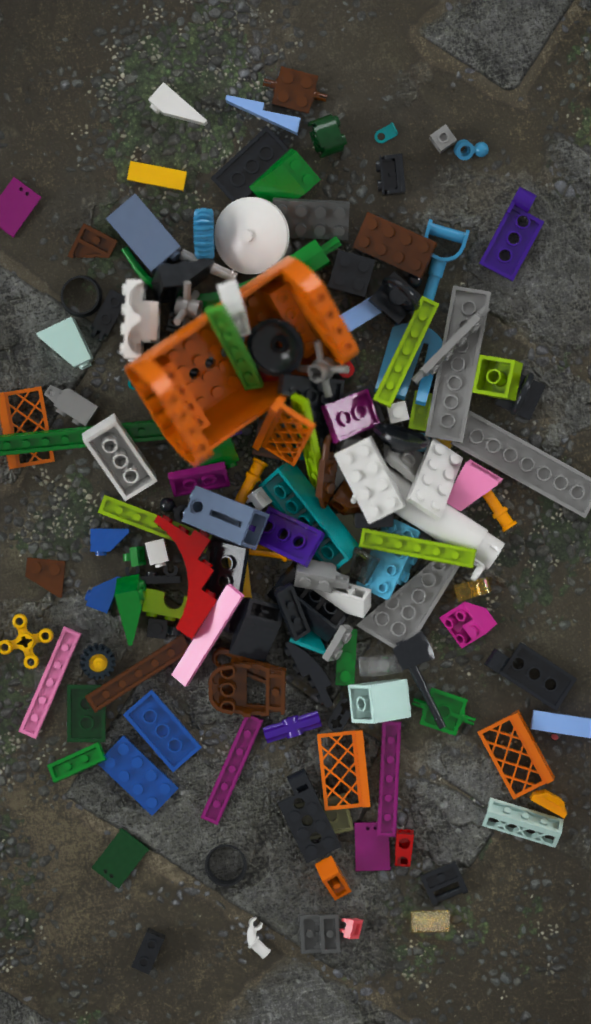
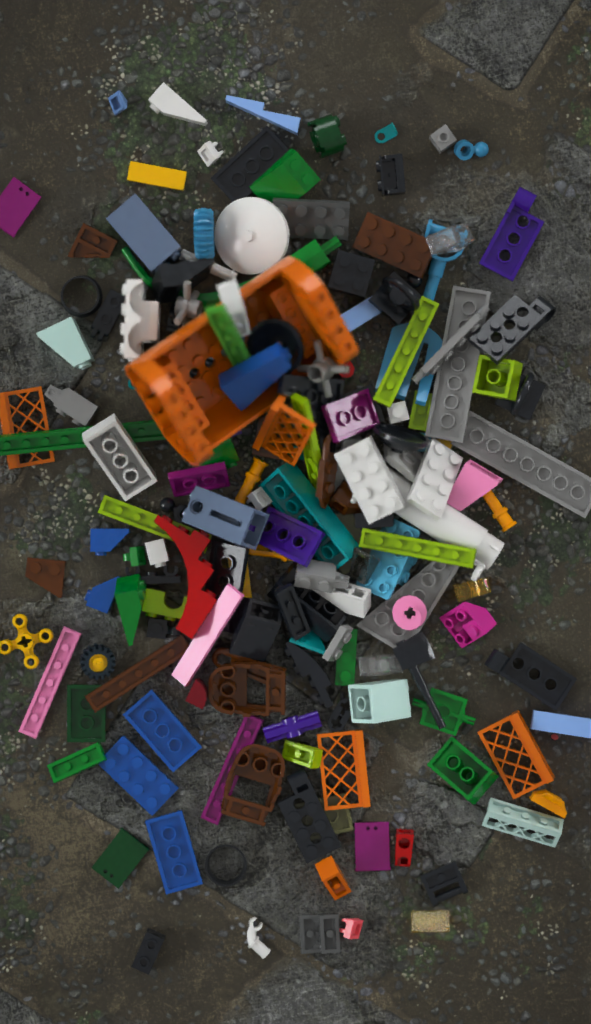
reddish brown plate [263,66,328,114] -> none
magenta tile [377,721,401,837] -> none
none -> medium blue slope [108,90,127,116]
none -> blue plate [145,810,203,894]
none -> dark red brick [185,677,208,709]
none -> white tile [197,141,223,167]
none -> blue slope [218,342,291,411]
none -> reddish brown slope [221,744,285,826]
none -> lime slope [282,740,323,769]
none -> bright pink piece [392,595,427,630]
none -> clear slope [426,224,474,255]
none -> green slope [427,736,499,805]
none -> black hinge [469,295,556,365]

